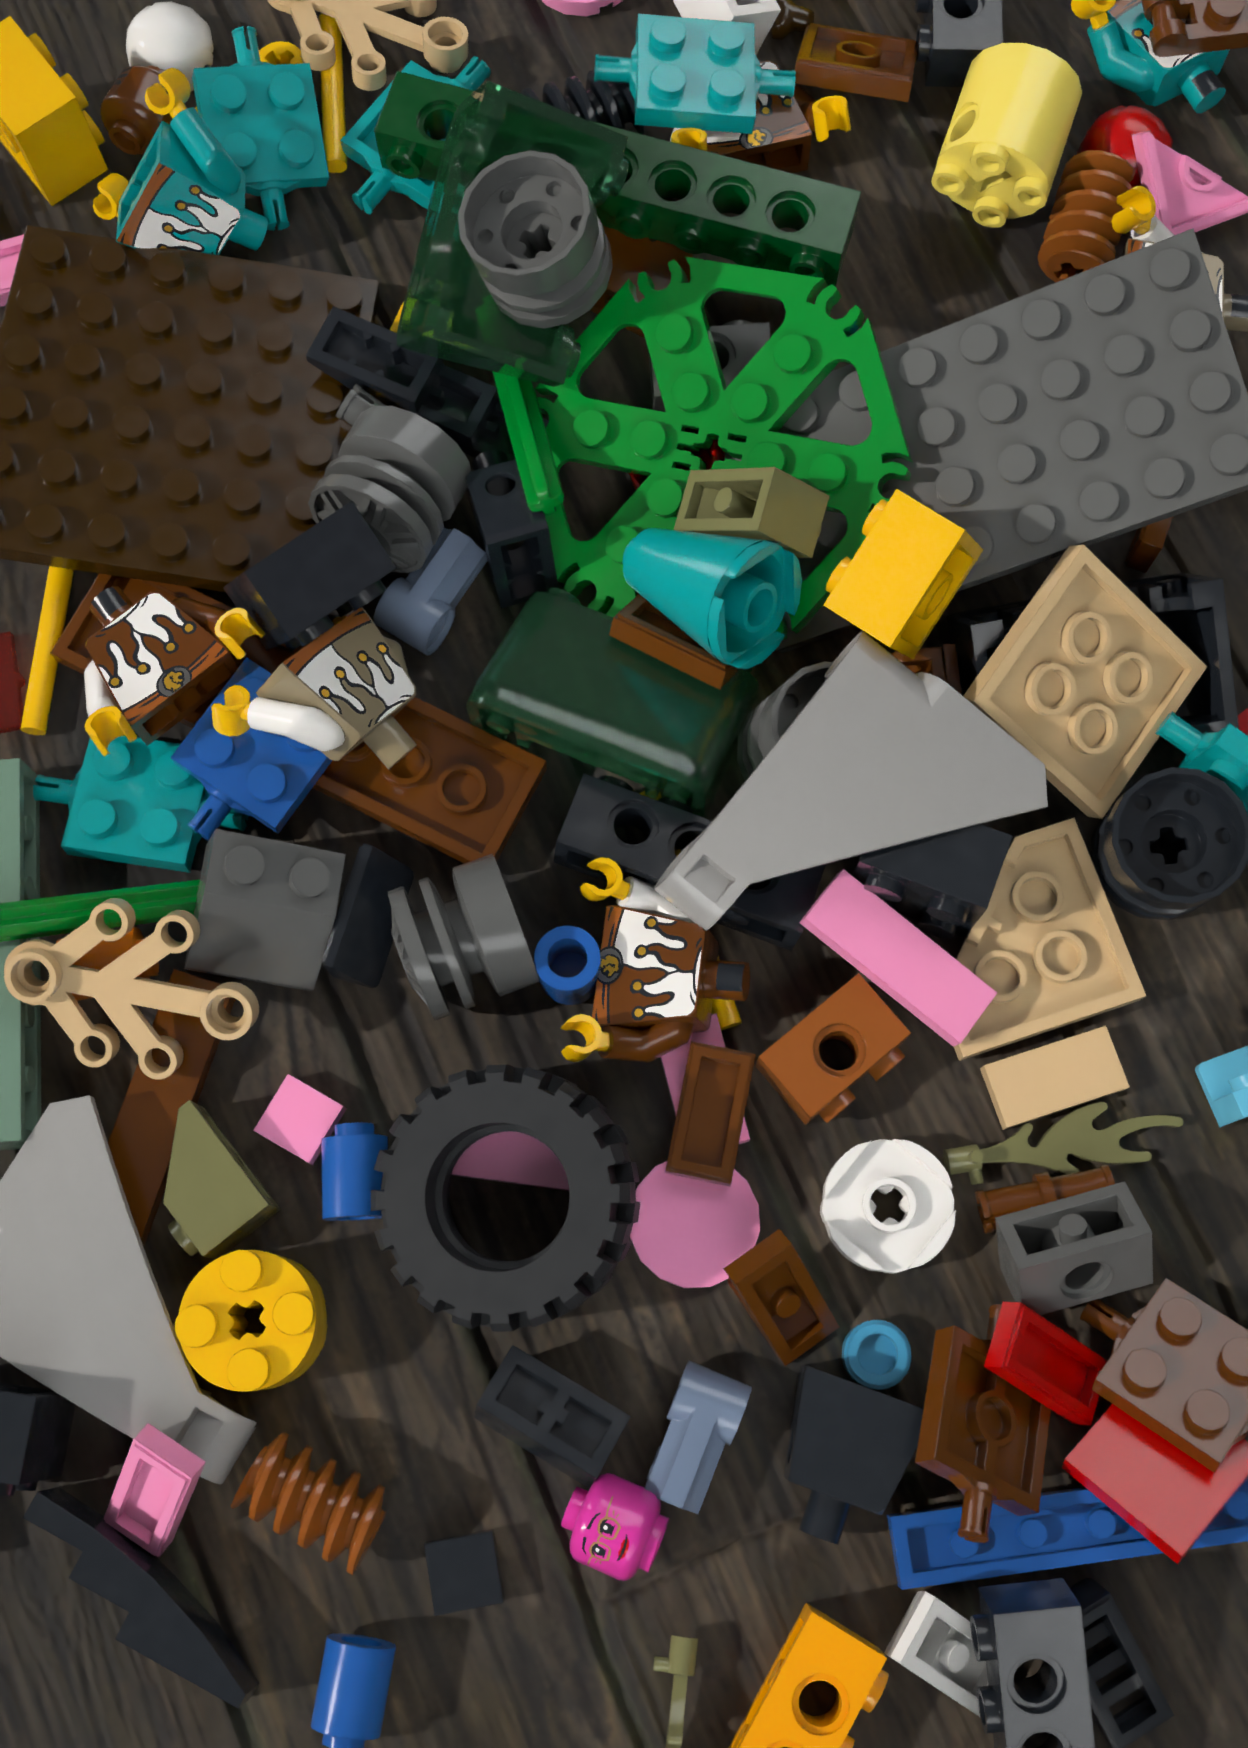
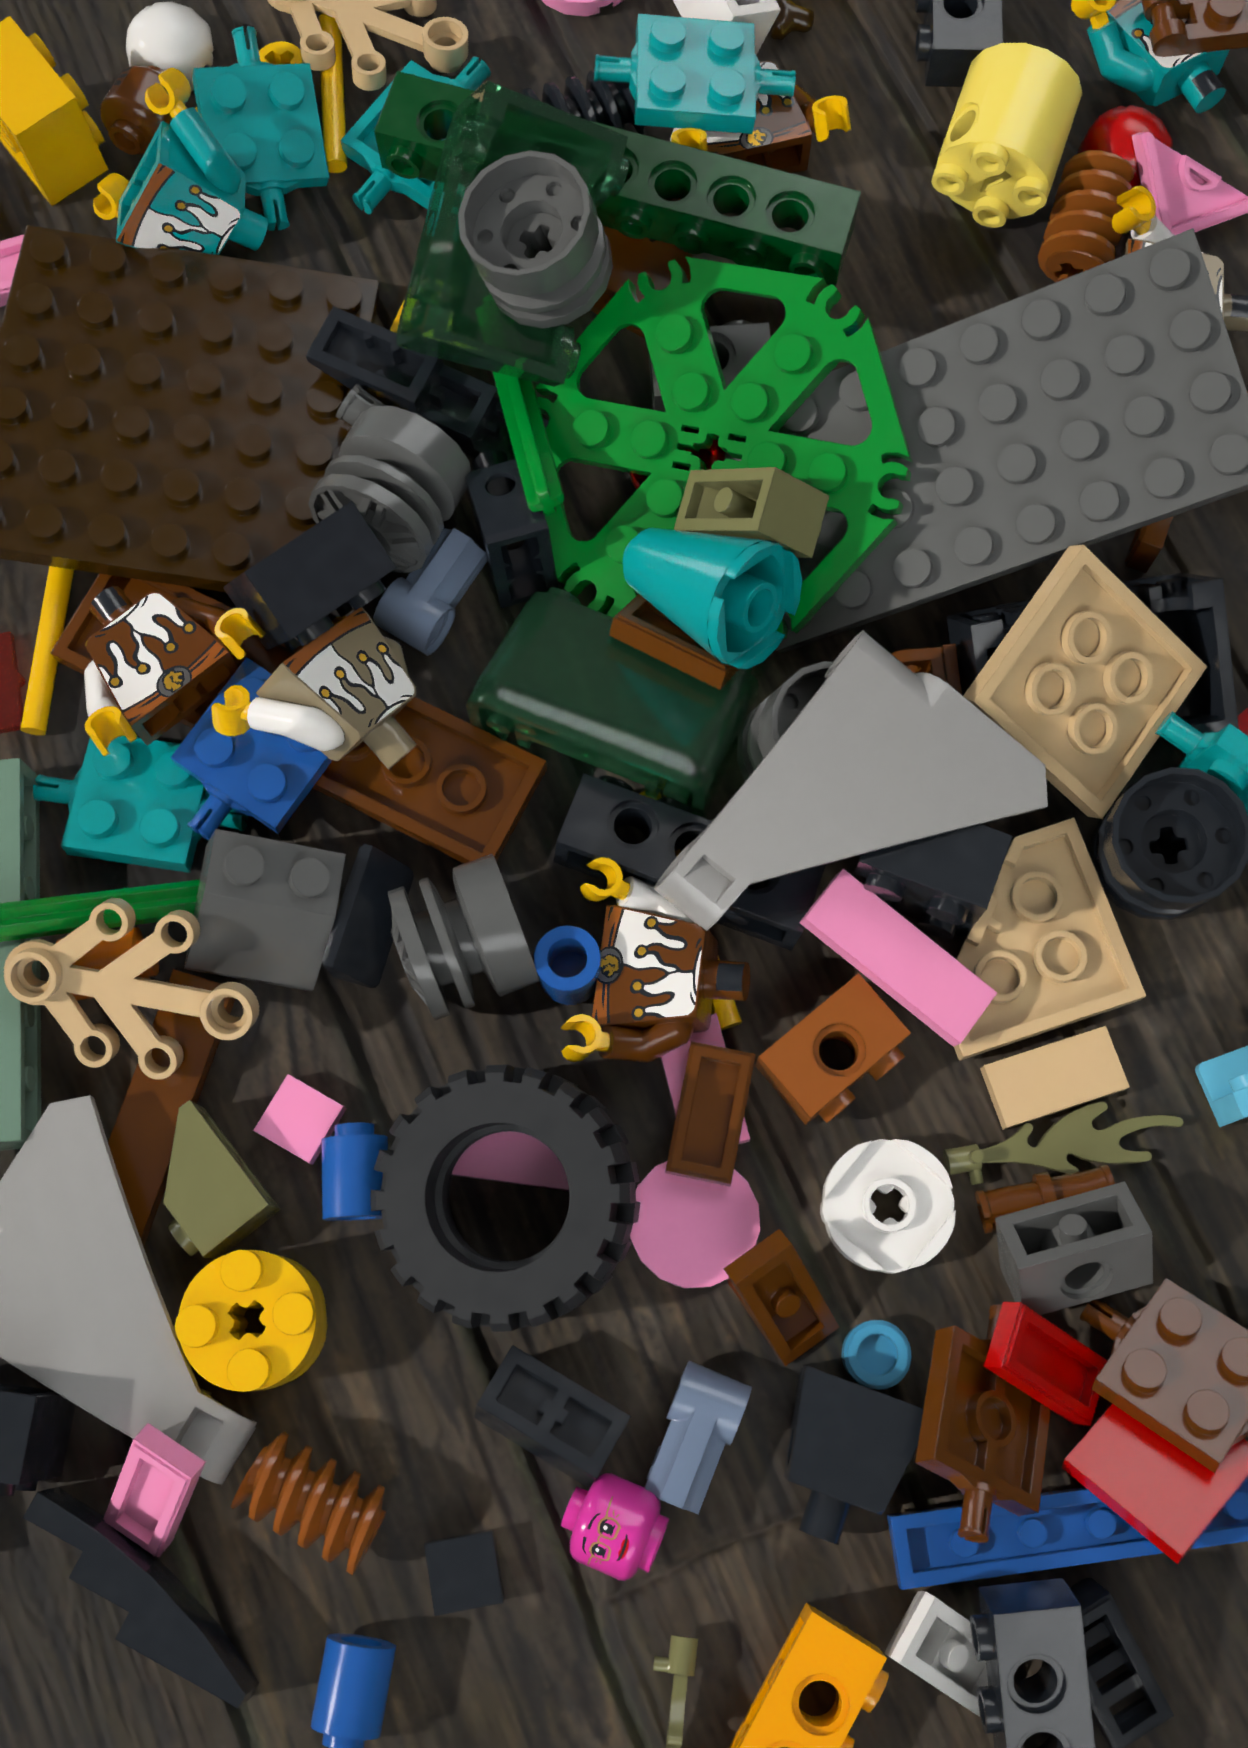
reddish brown tile [795,23,918,102] -> none
yellow brick [823,489,983,659] -> none

